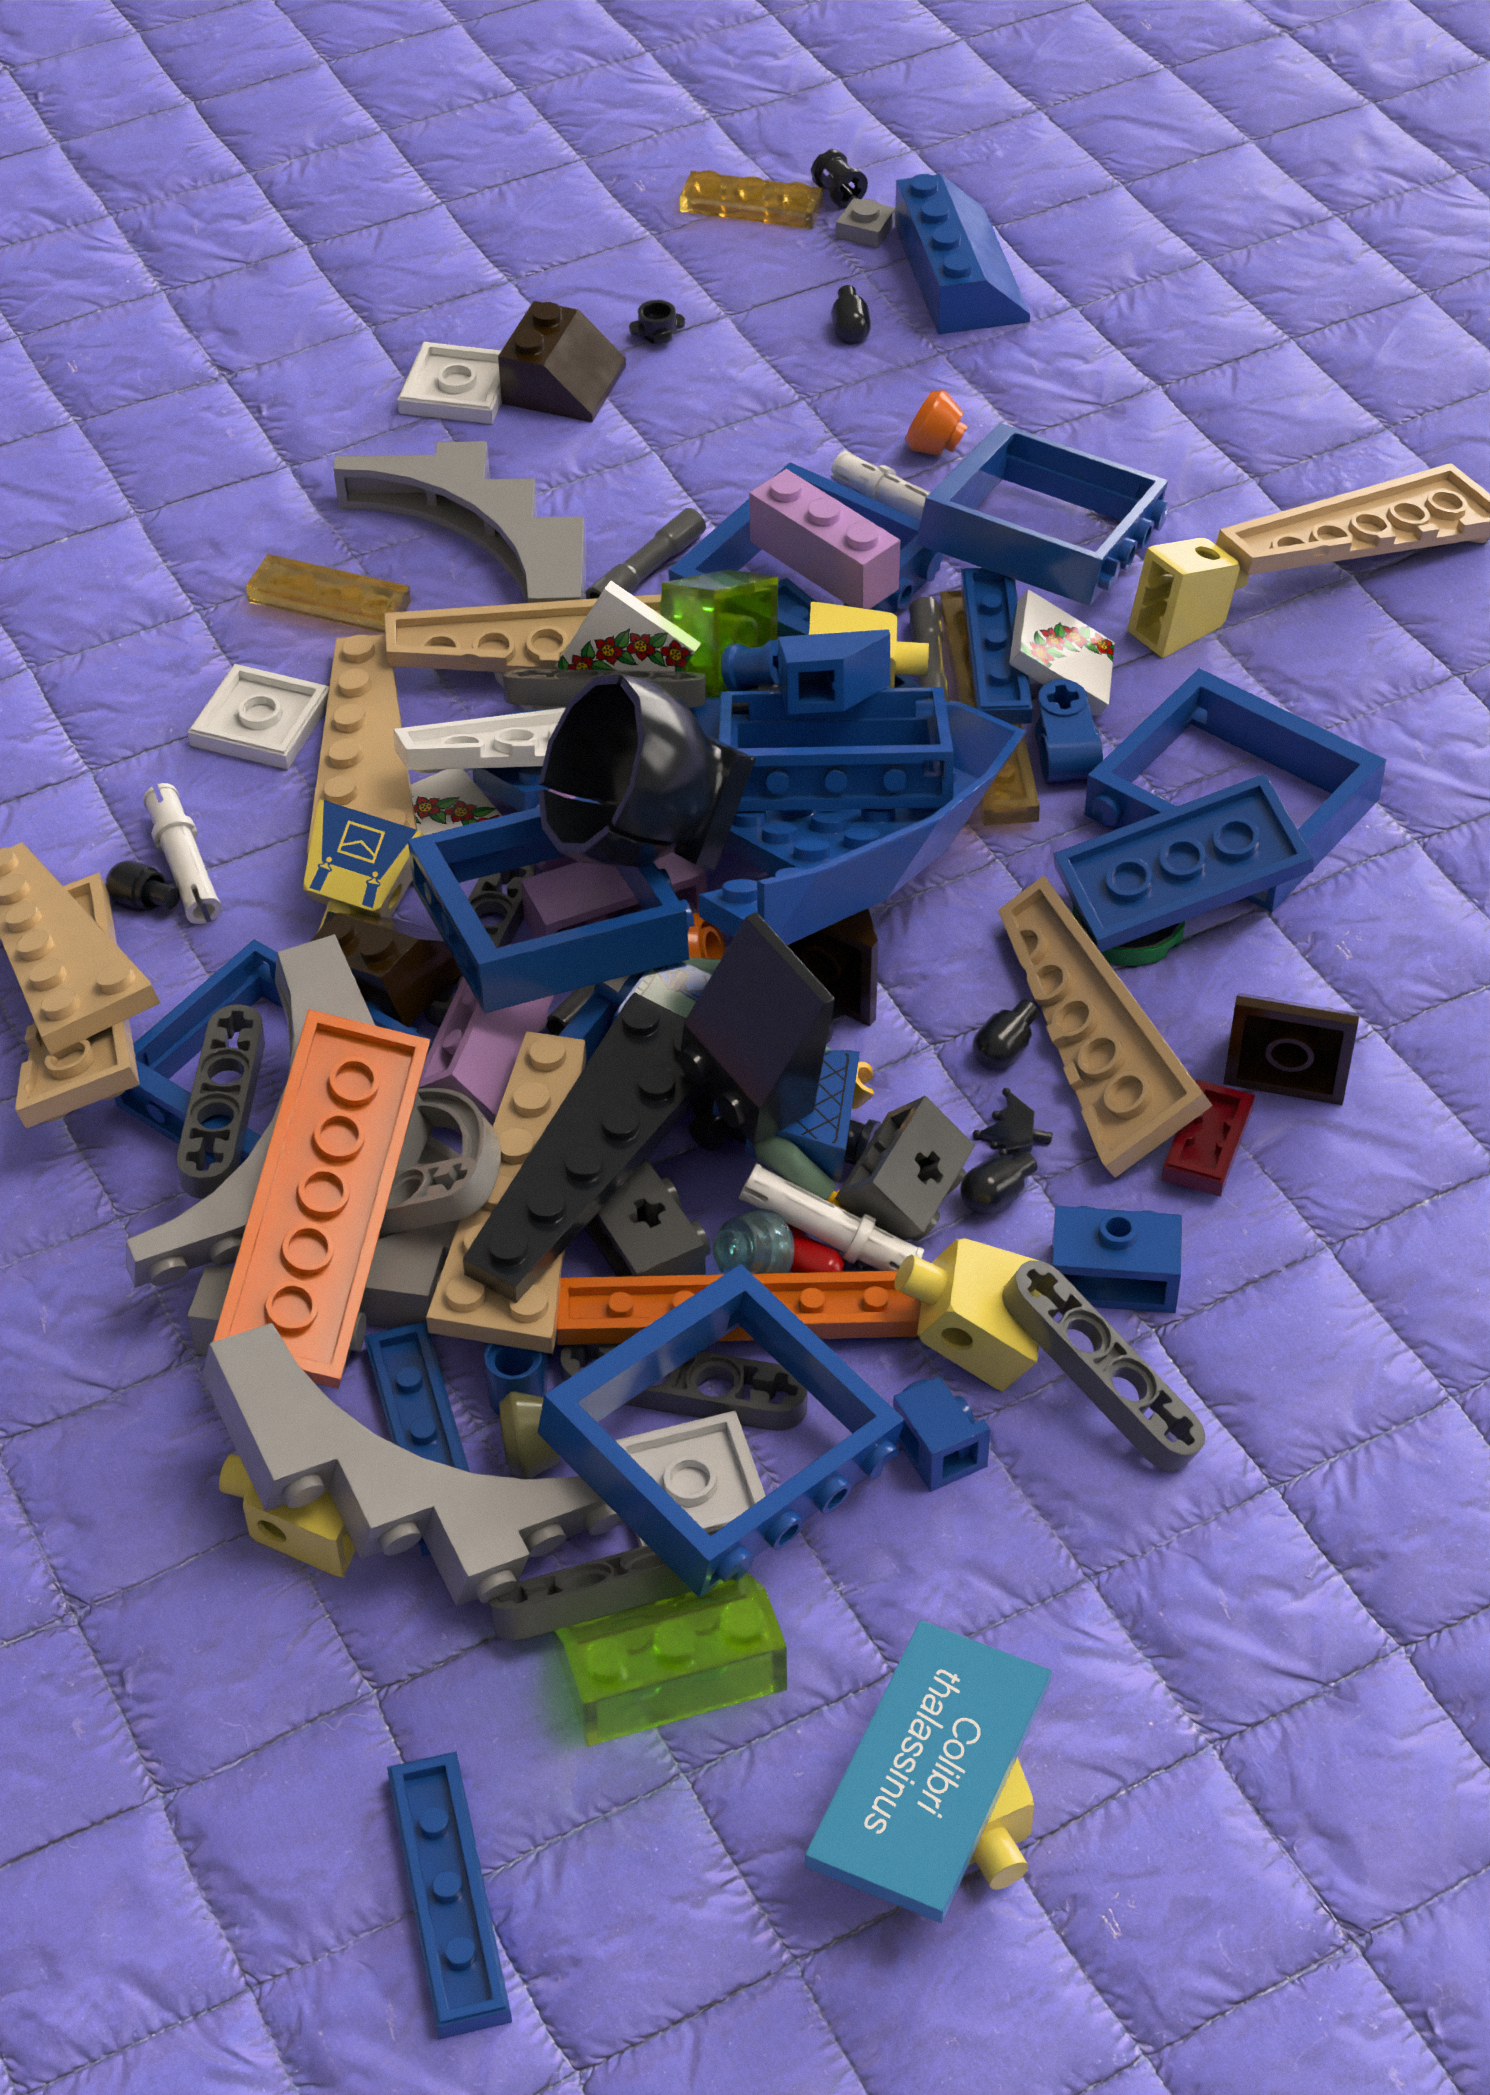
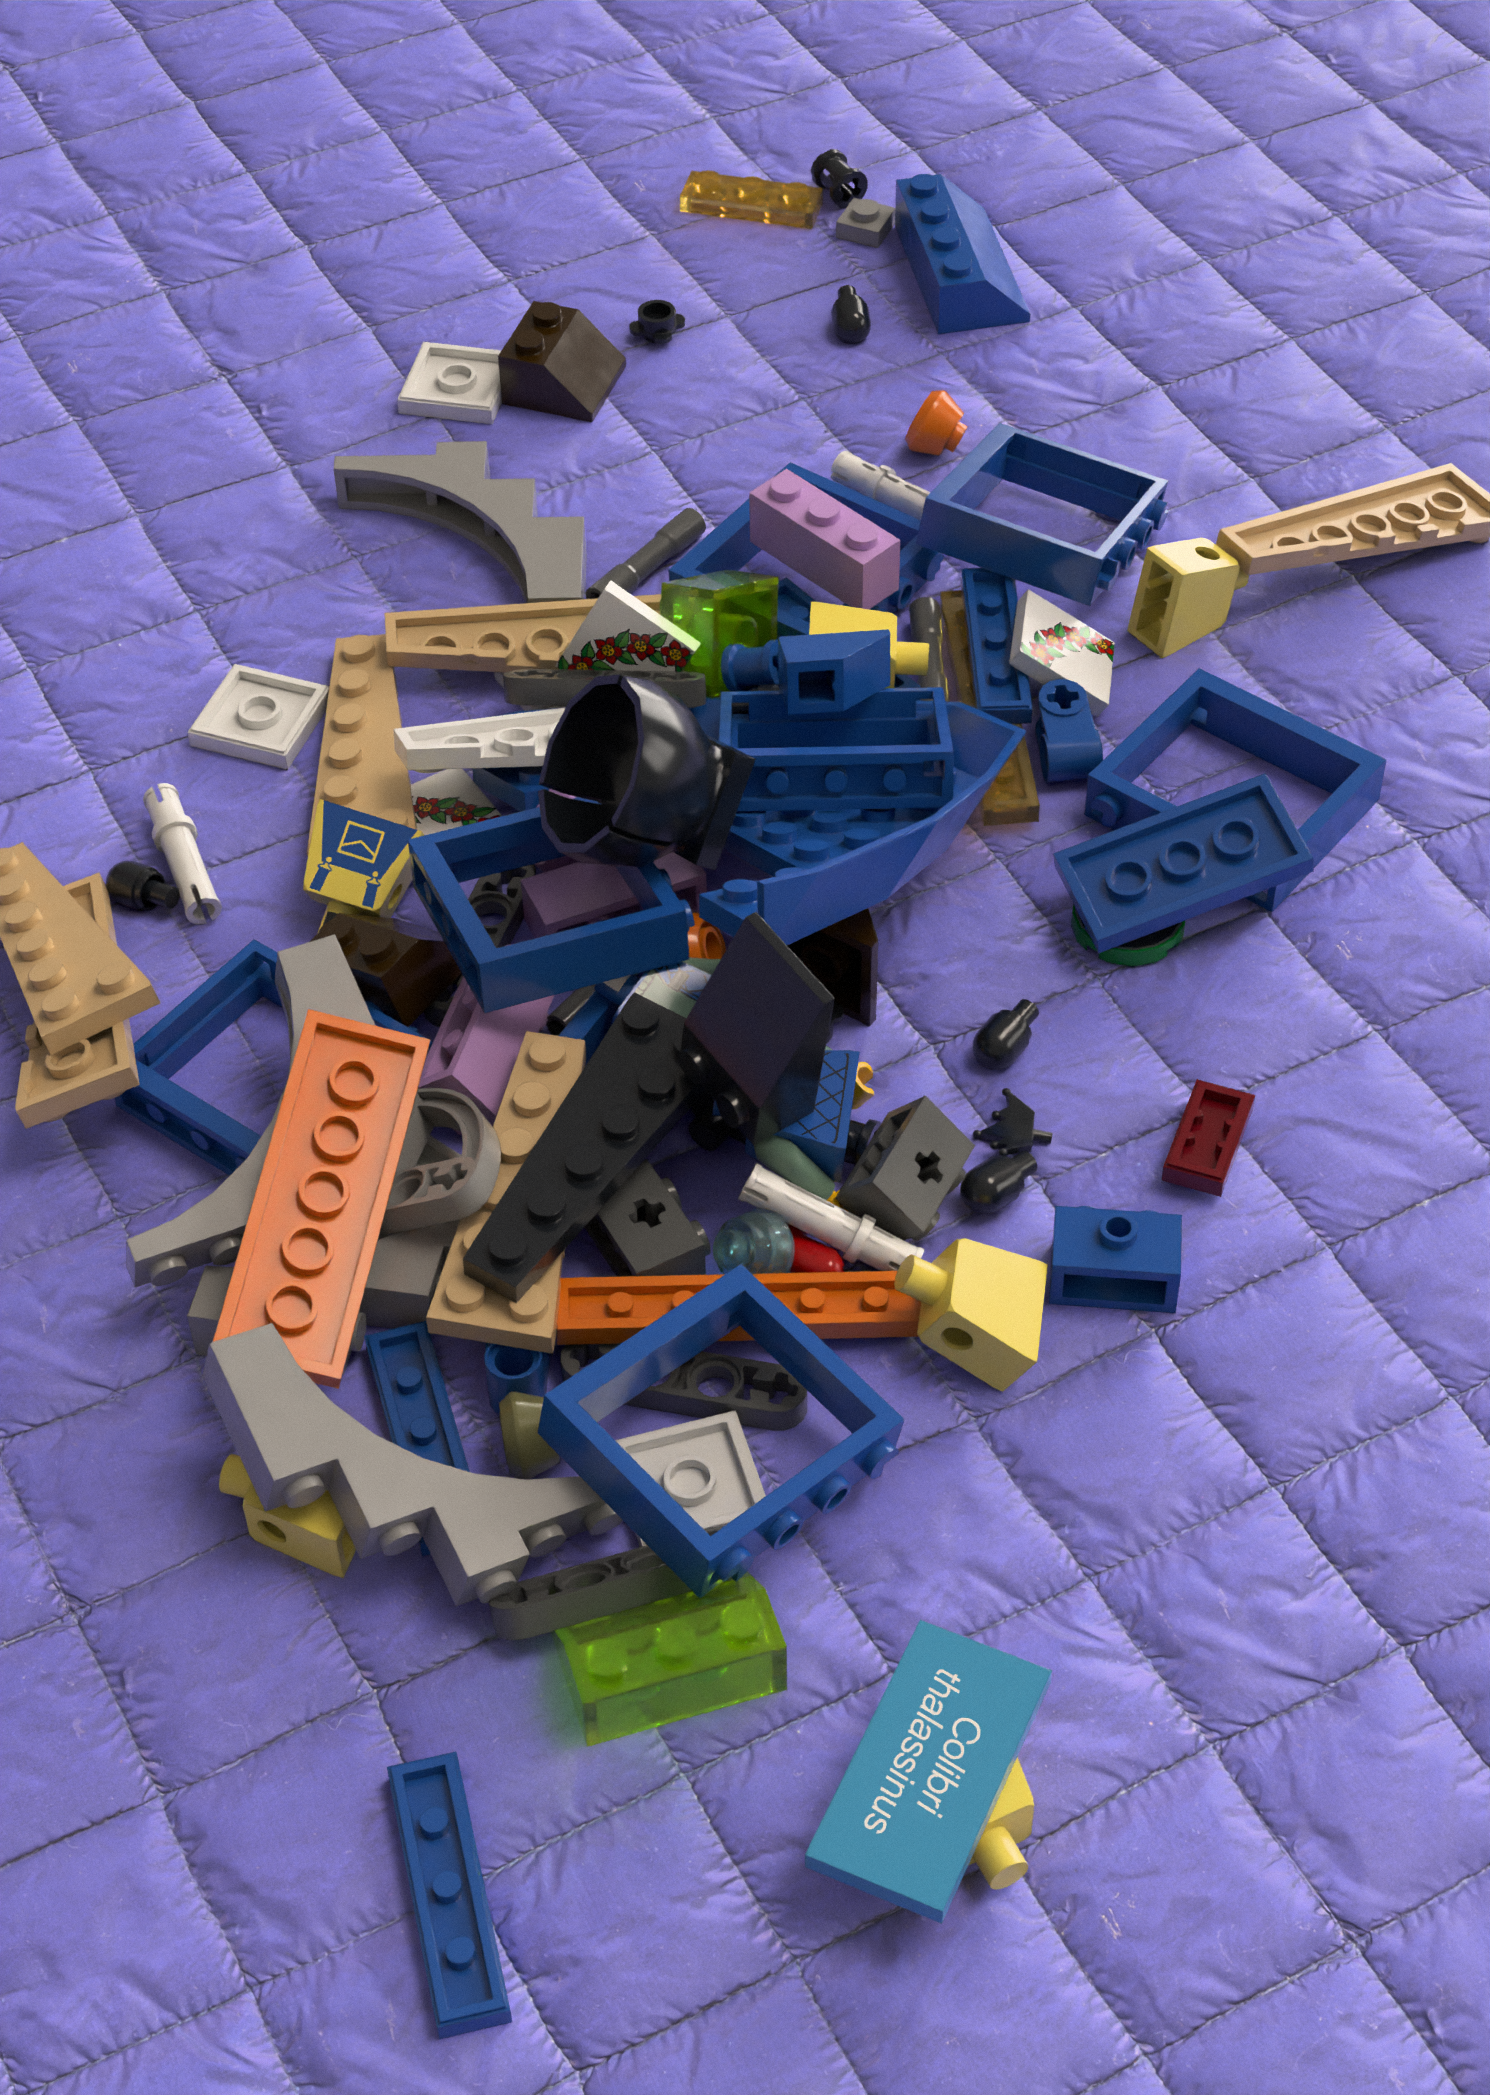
dark grey beam [177,1004,265,1199] -> none
clear yellow plate [246,554,411,634] -> none
blue brick [893,1376,990,1492] -> none
tan wing [998,875,1213,1178] -> none
dark grey beam [1002,1260,1205,1471] -> none
dark brown slope [1223,993,1359,1105] -> none

